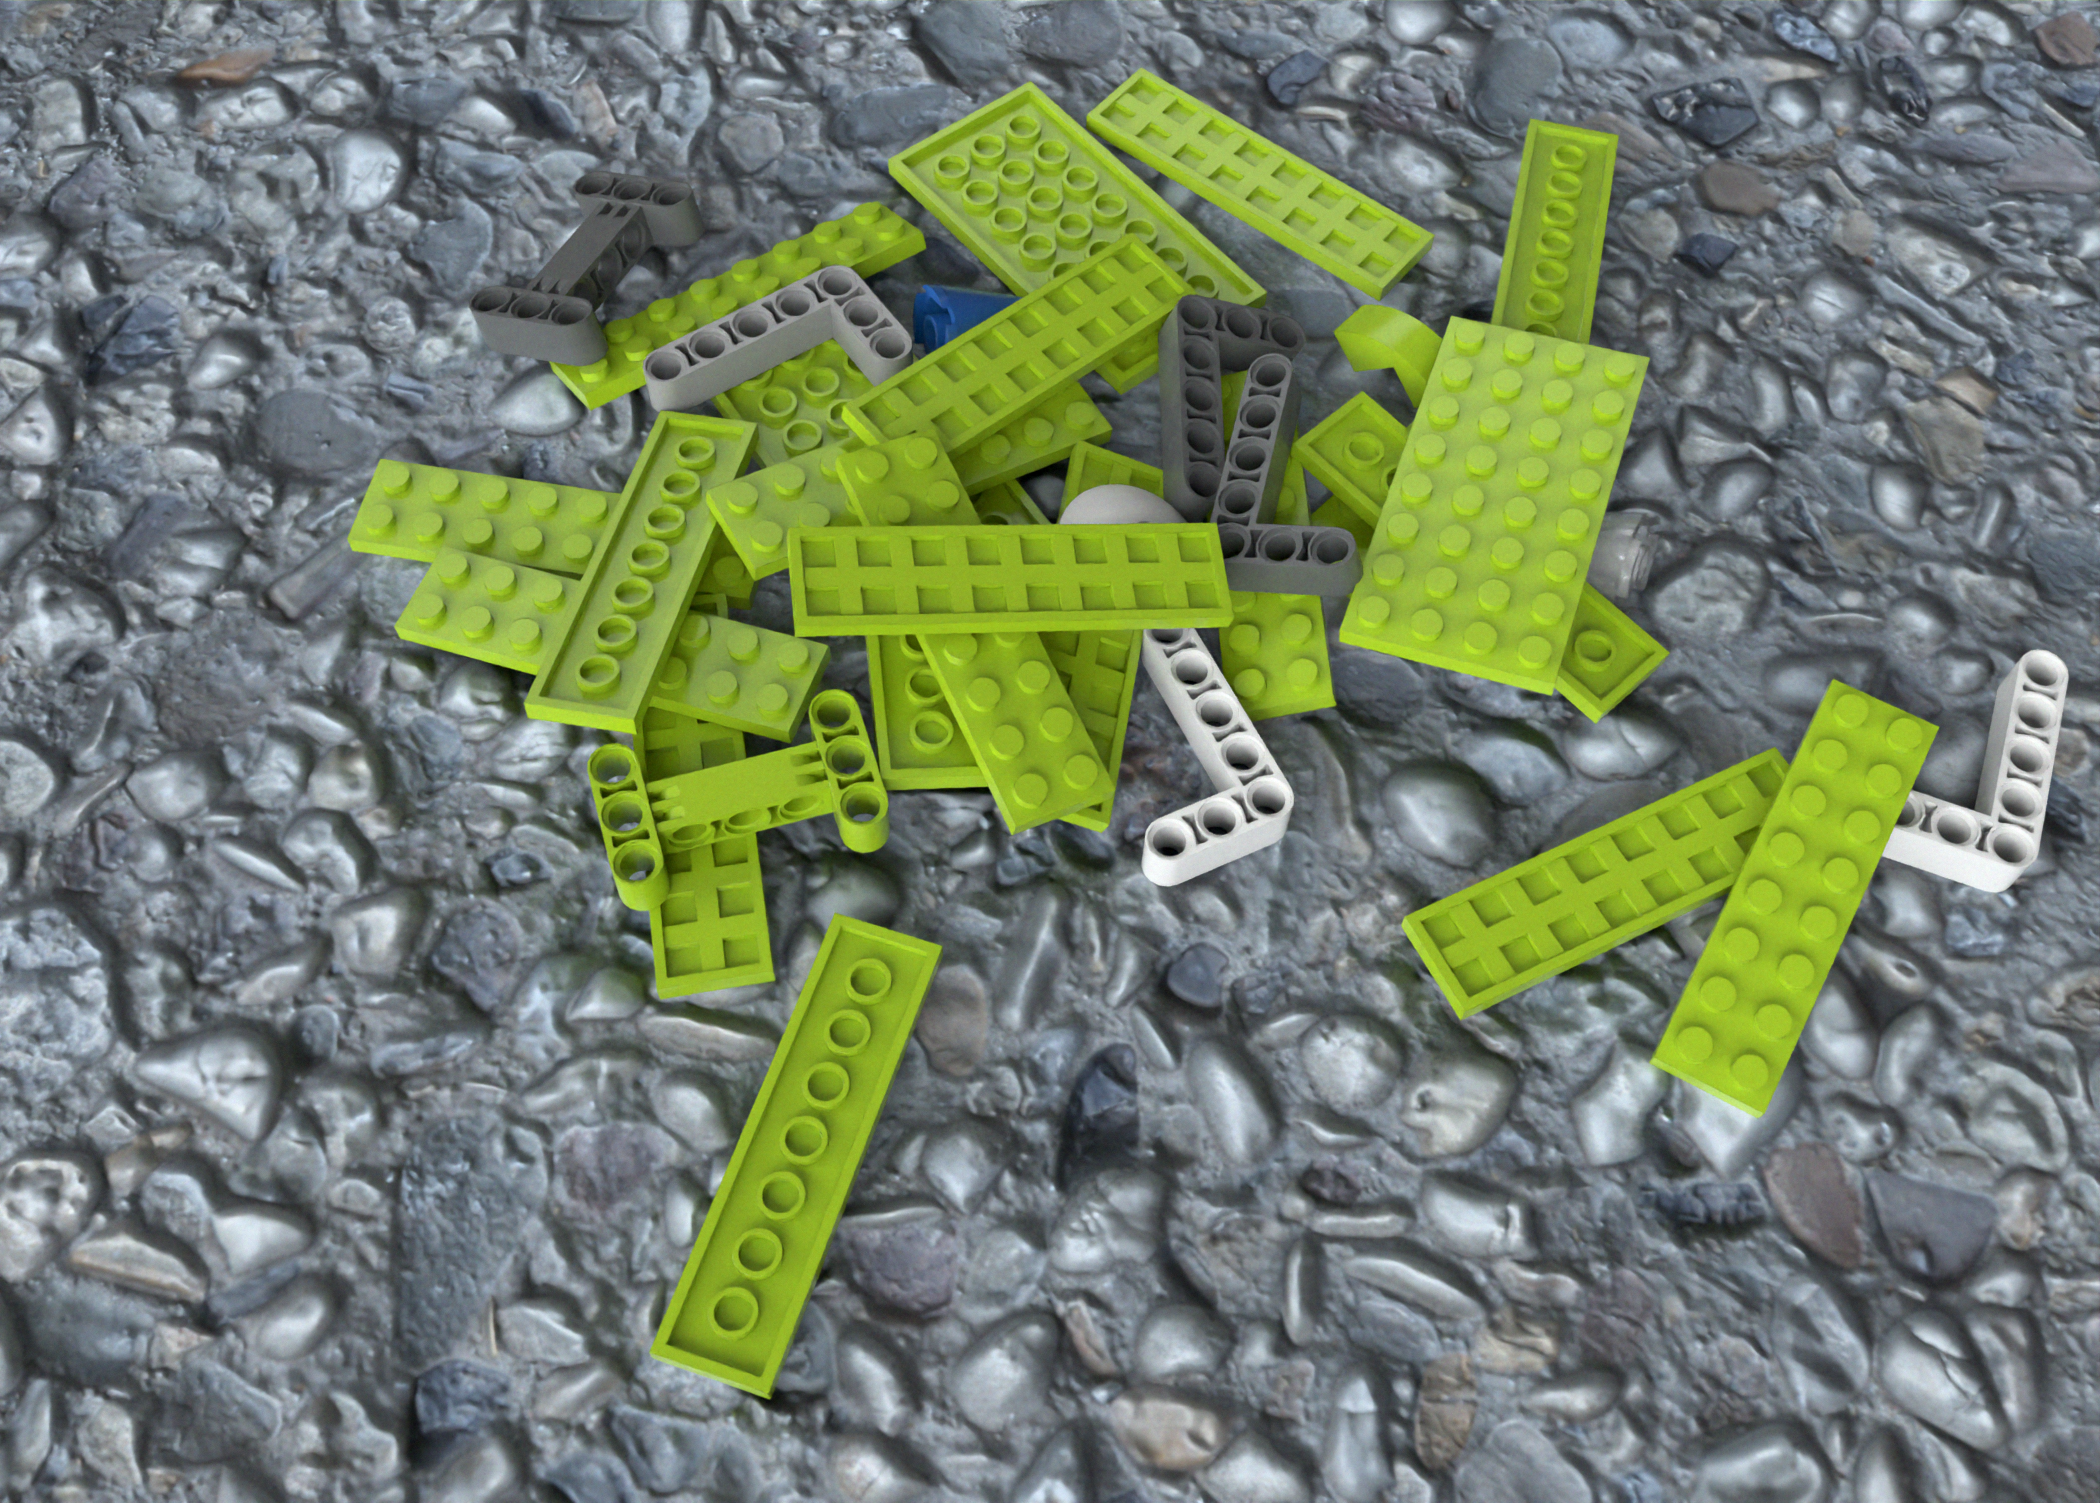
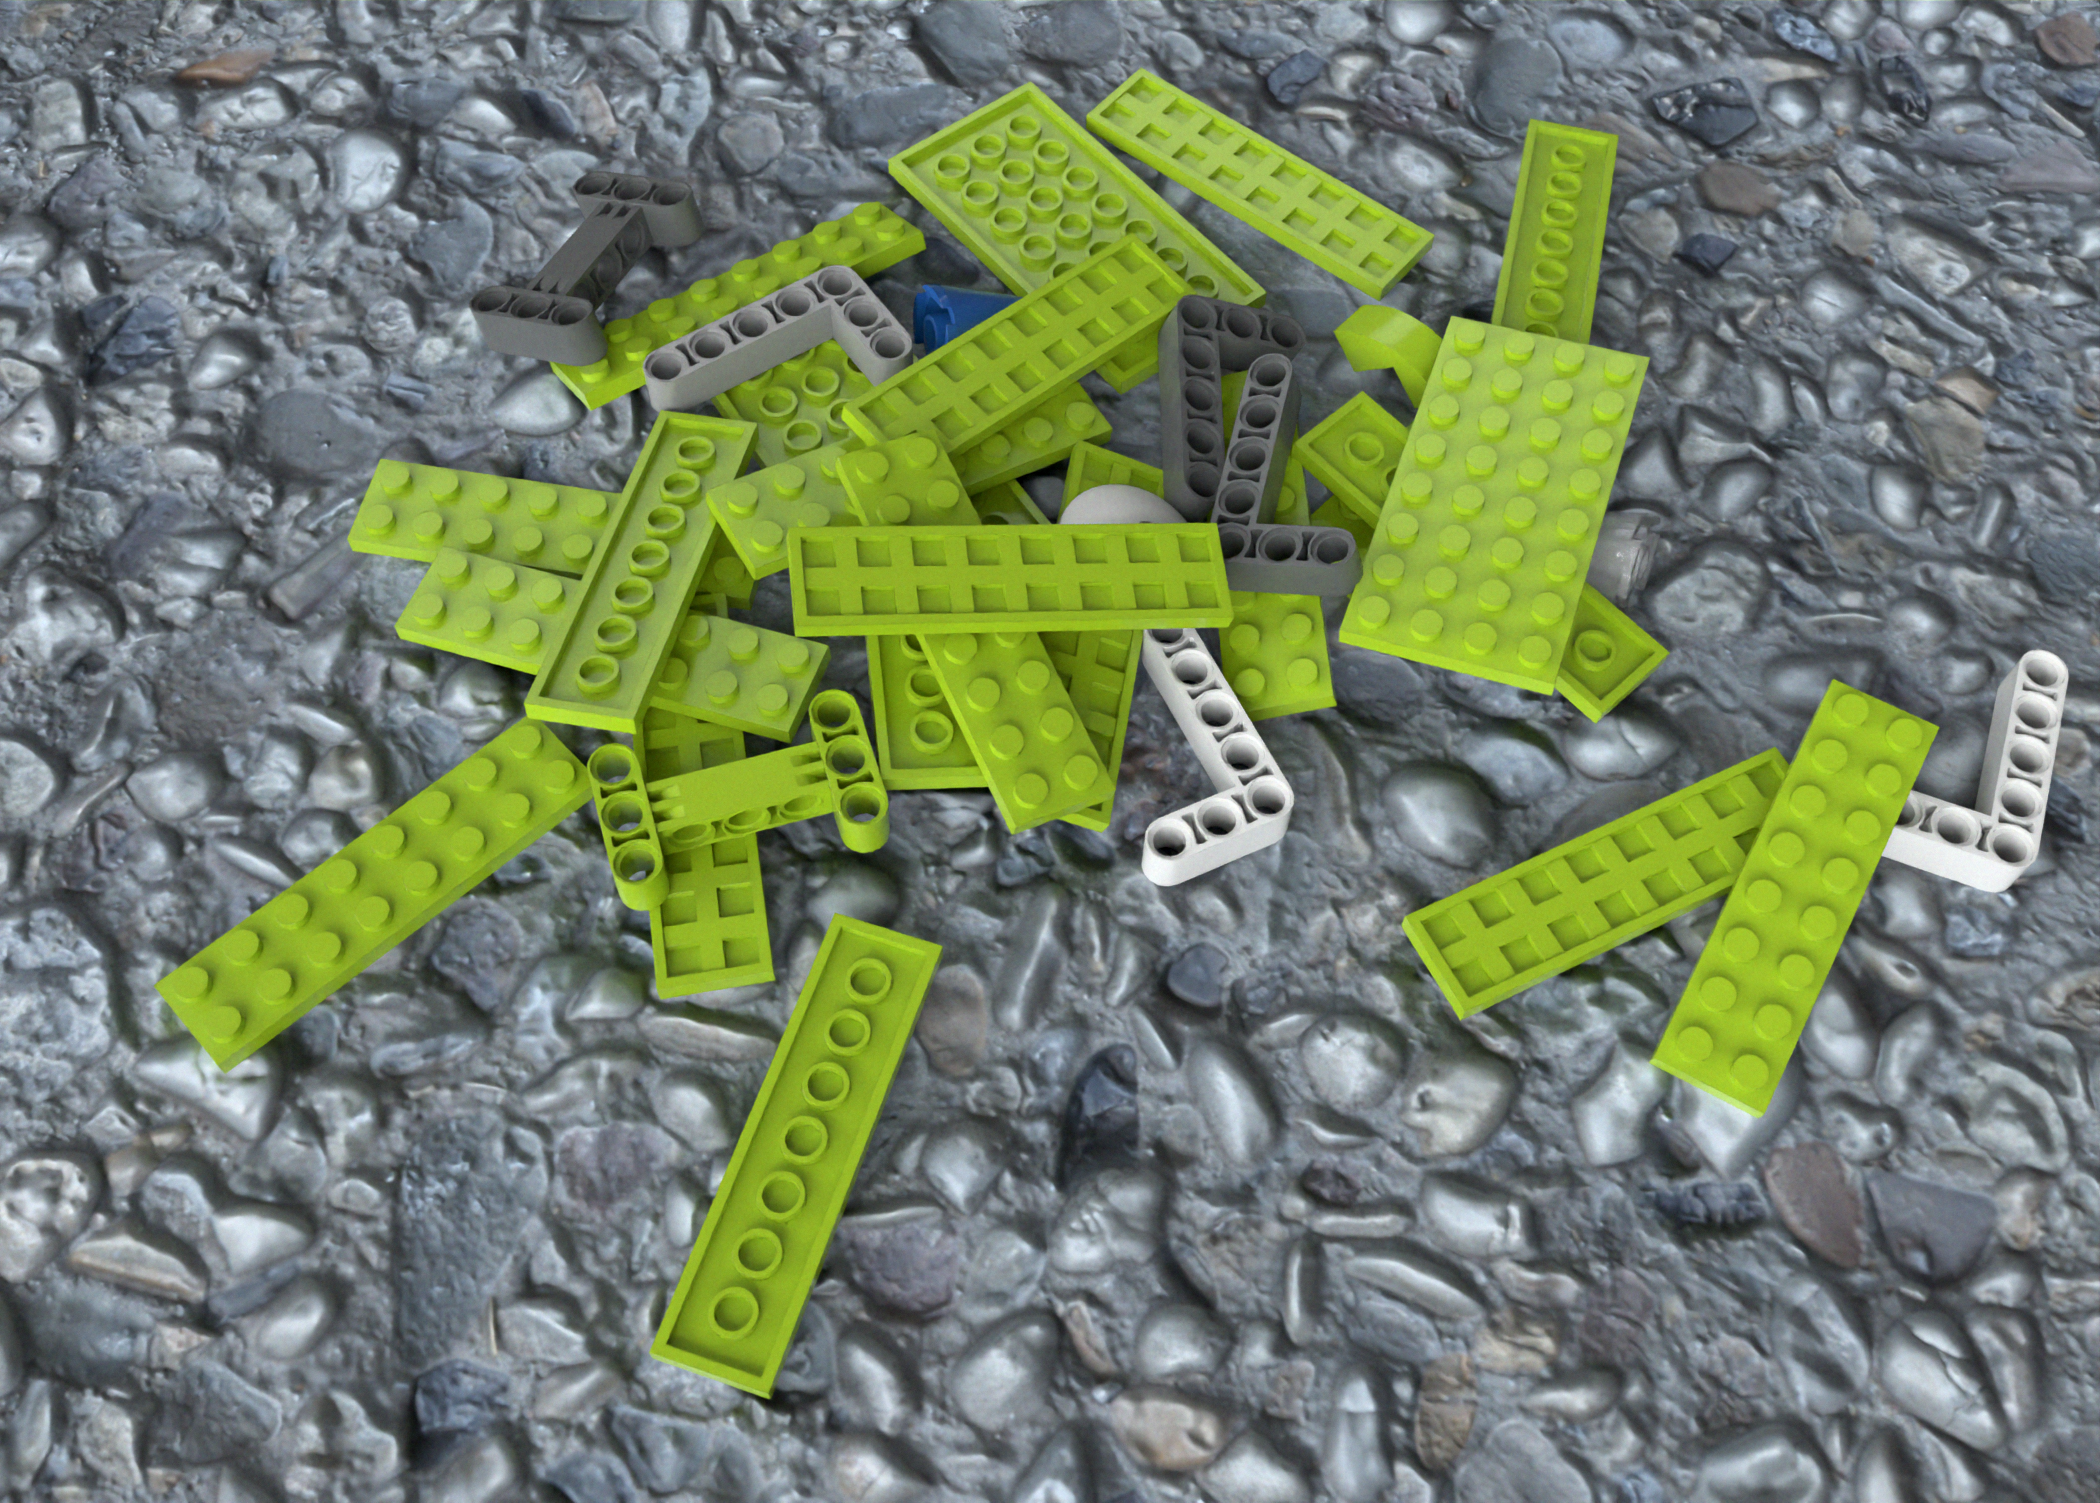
none -> lime plate [153,716,594,1074]

